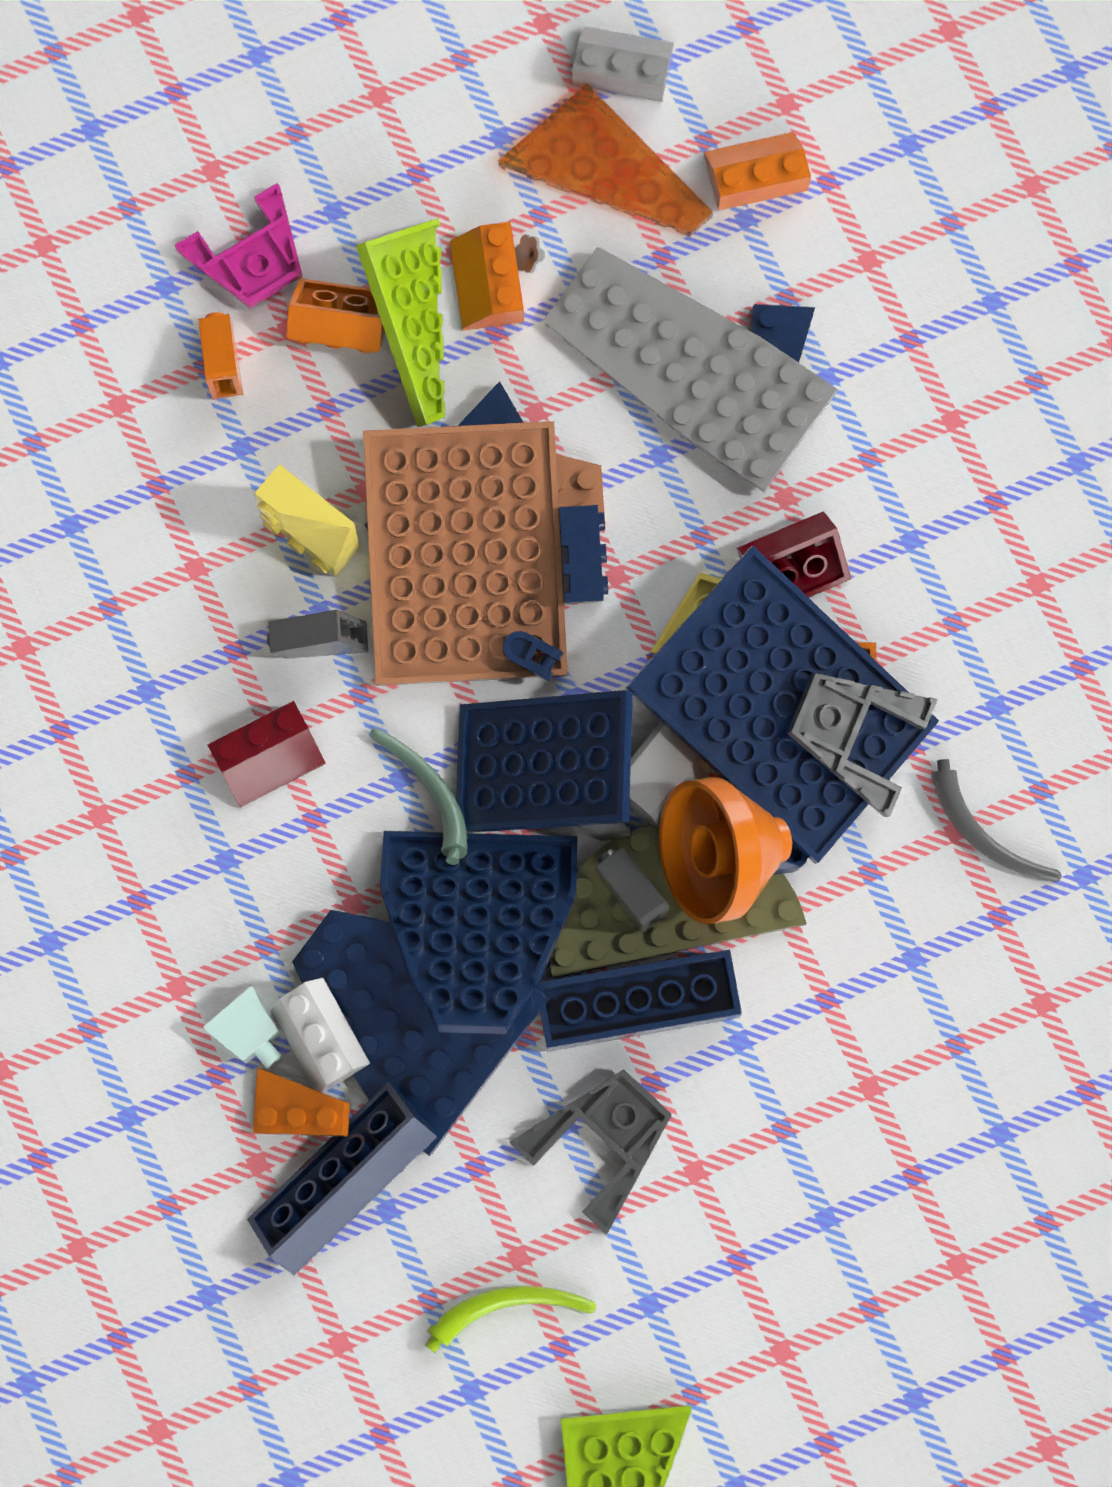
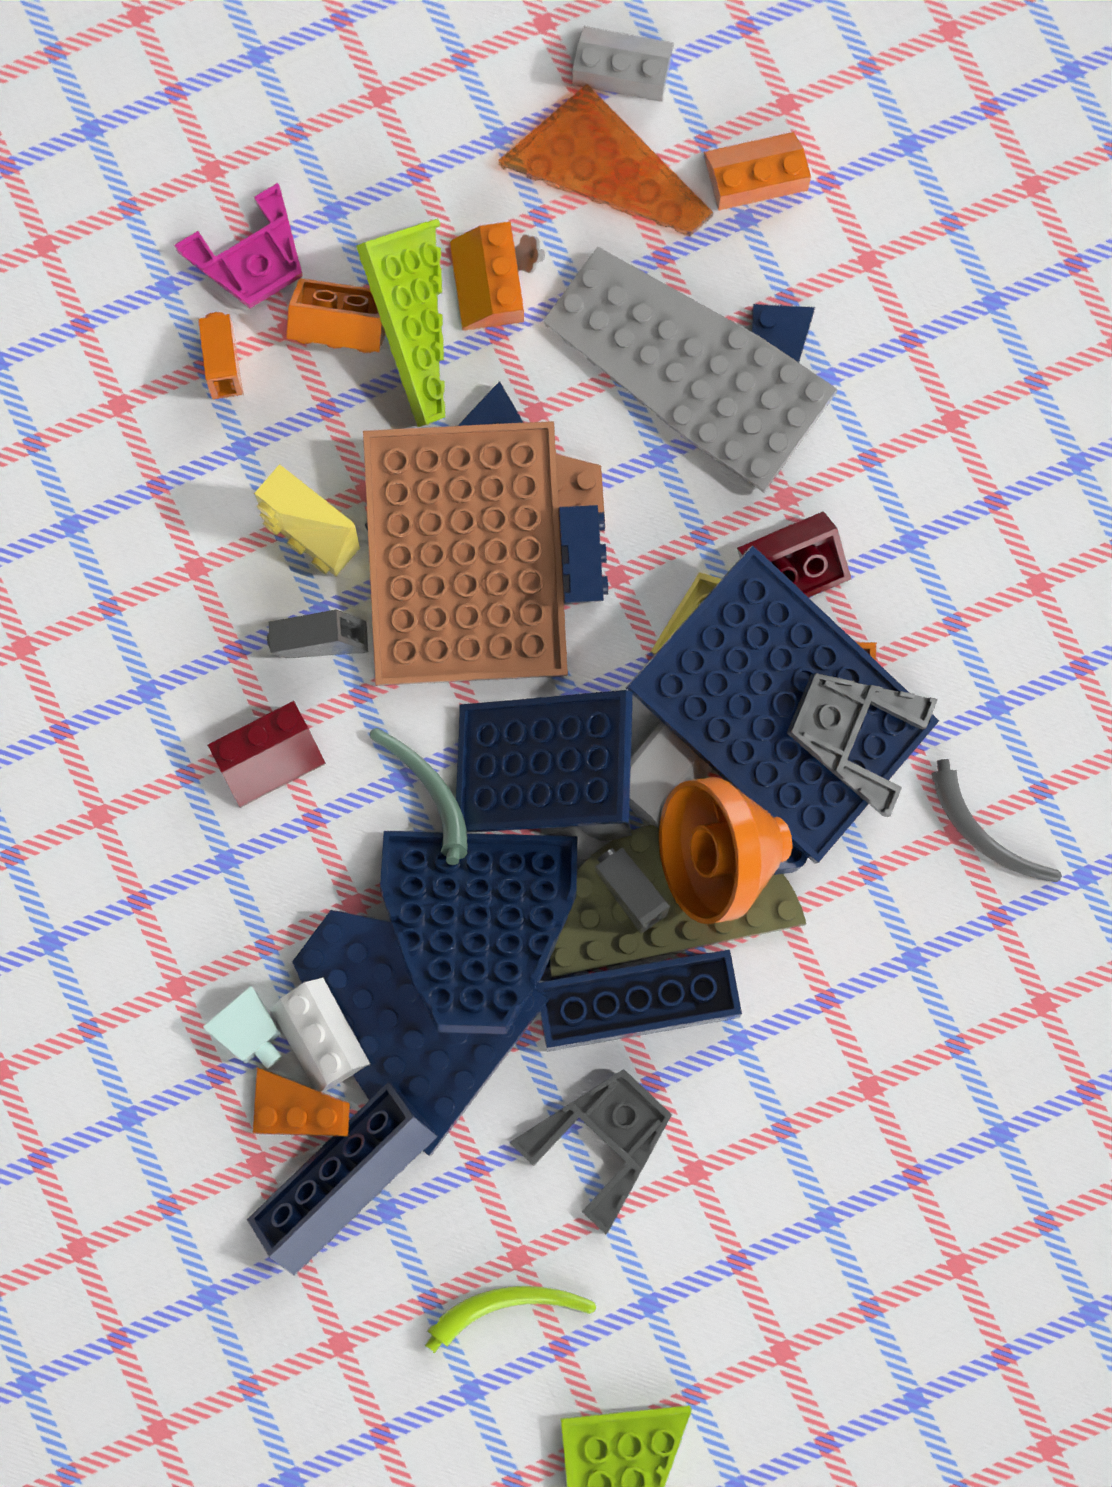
dark blue plate [503,631,564,682] -> none

